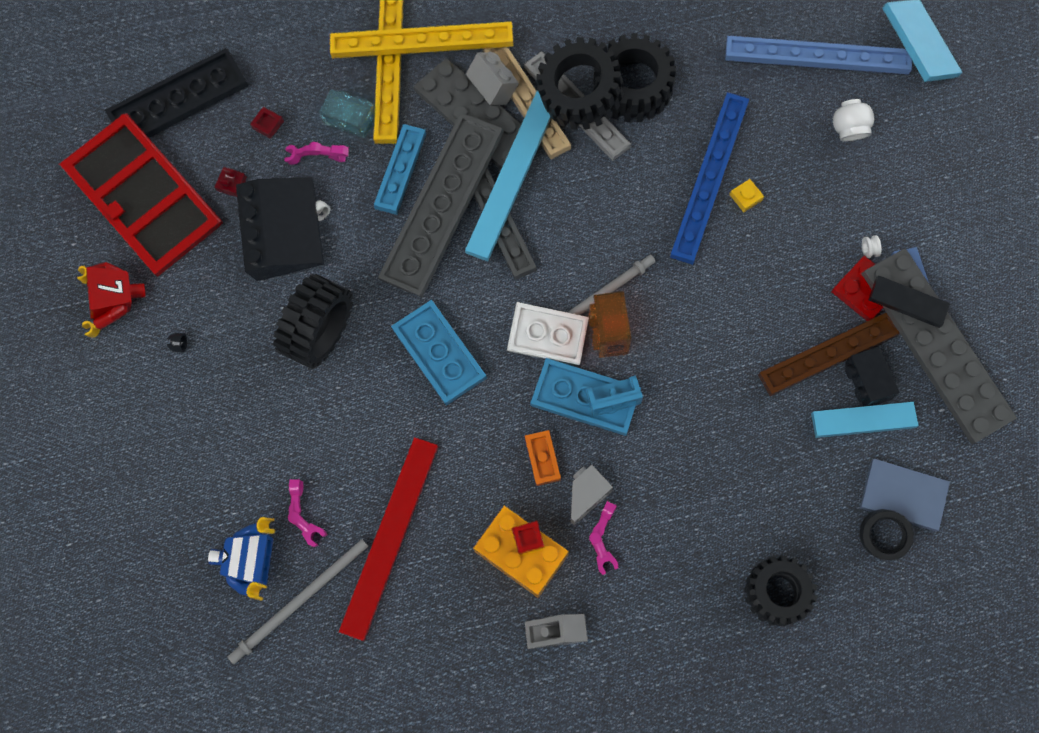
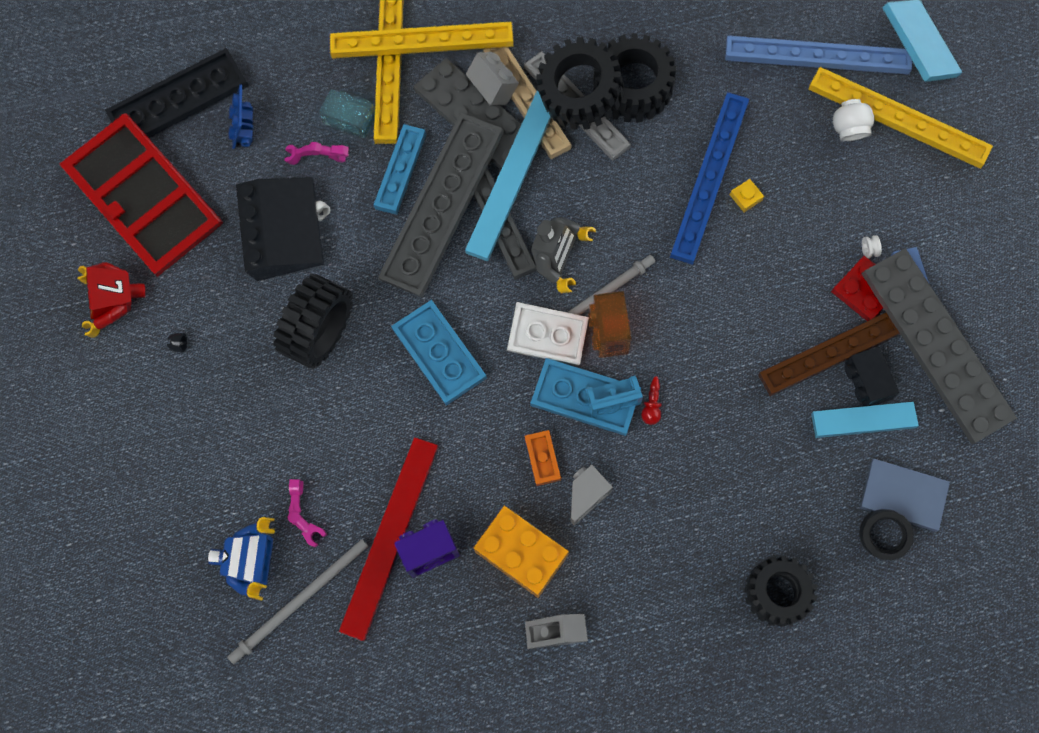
dark red tile [214,167,247,197] -> none
dark red tile [250,107,284,139] -> none
red tile [512,521,545,555] -> none
dark pink piece [589,501,618,575] -> none
black tile [868,276,950,328] -> none
none -> blue hinge [228,85,253,149]
none -> dark purple brick [394,519,460,578]
none -> dark grey torso [531,217,596,293]
none -> red bar [641,376,662,425]
none -> yellow plate [808,67,993,169]

